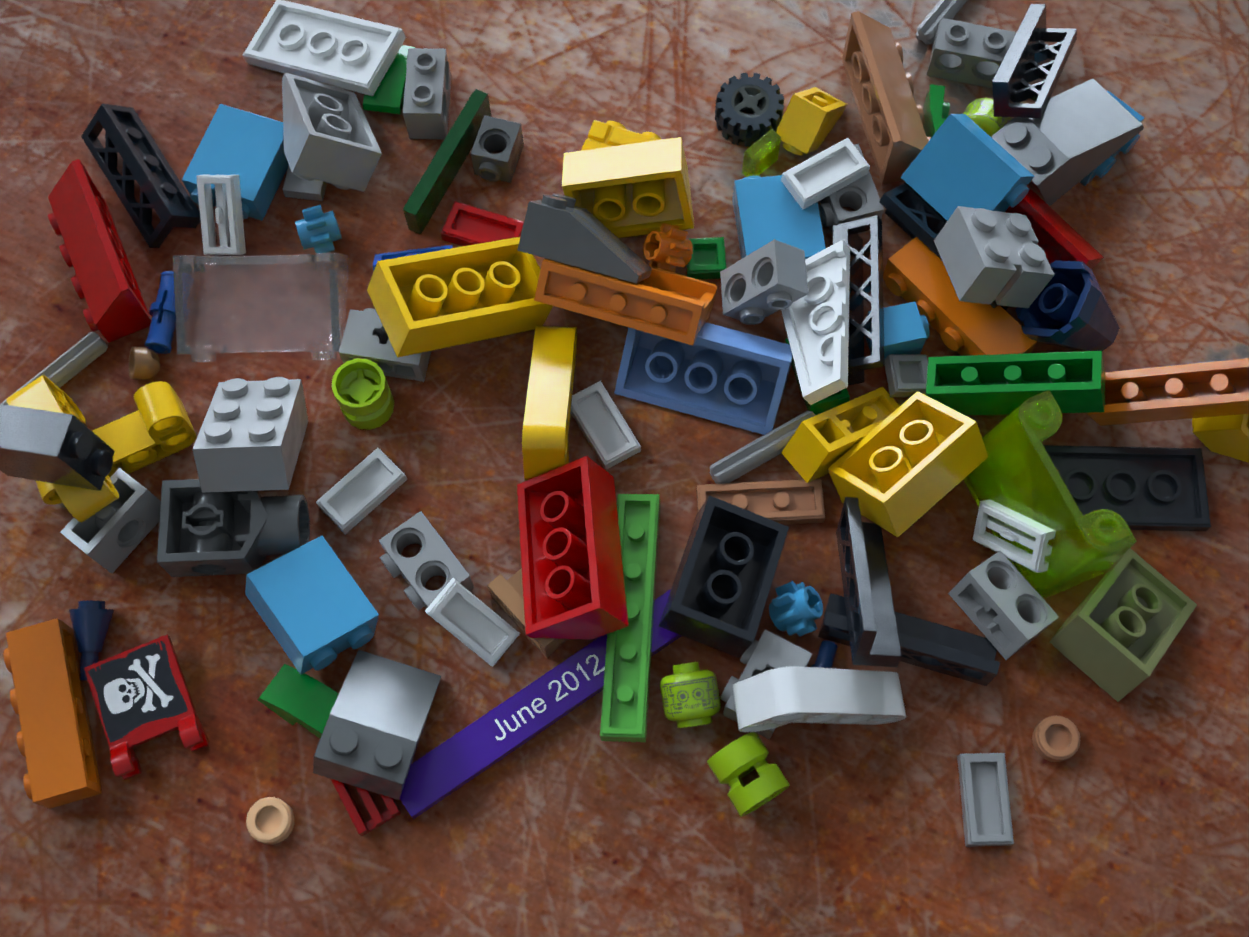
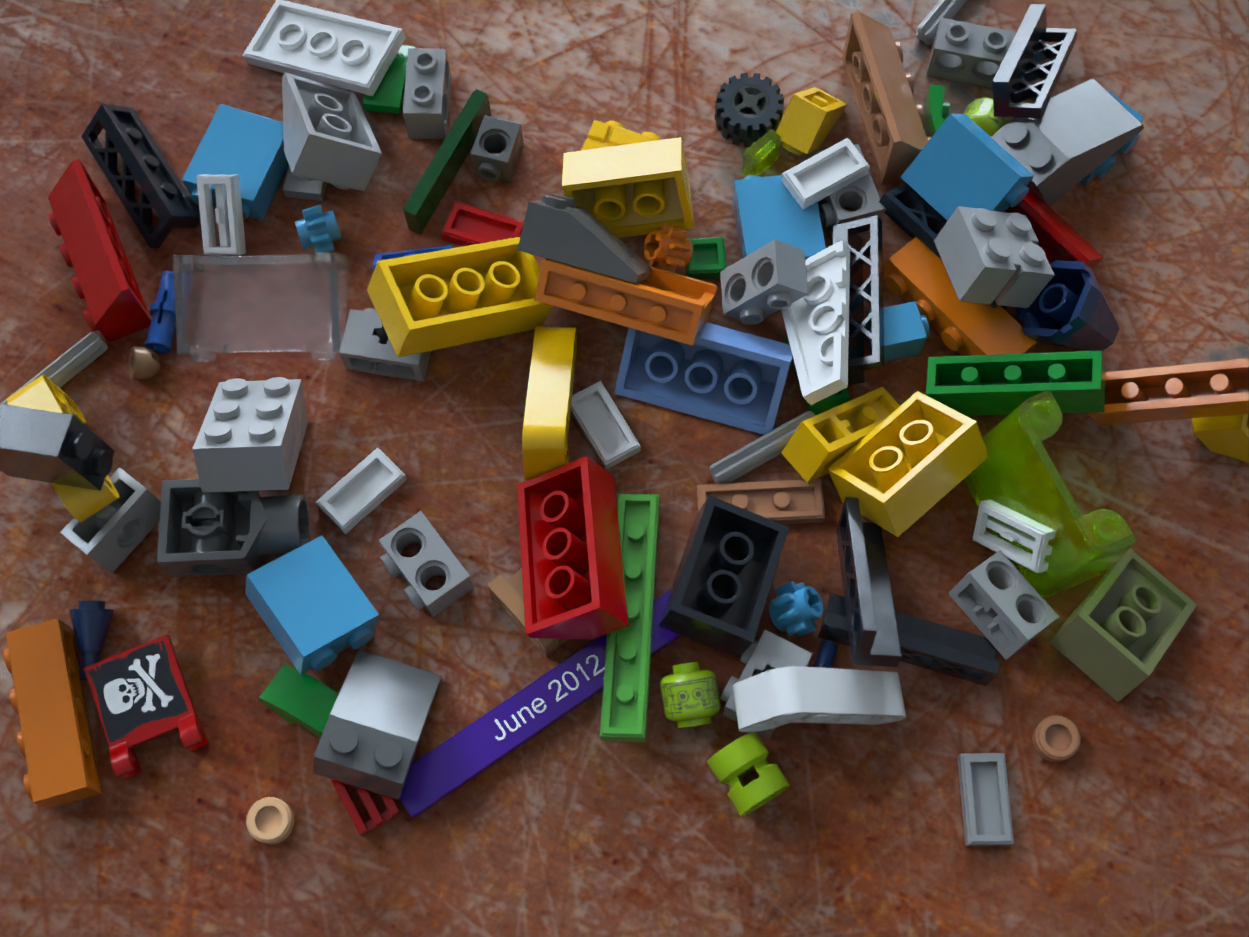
yellow beam [35,381,197,505] -> none
lime wheel [332,358,394,430] -> none
white tile [425,578,520,667] -> none
light grey tile [884,355,928,397] -> none
black tile [1032,445,1211,532] -> none

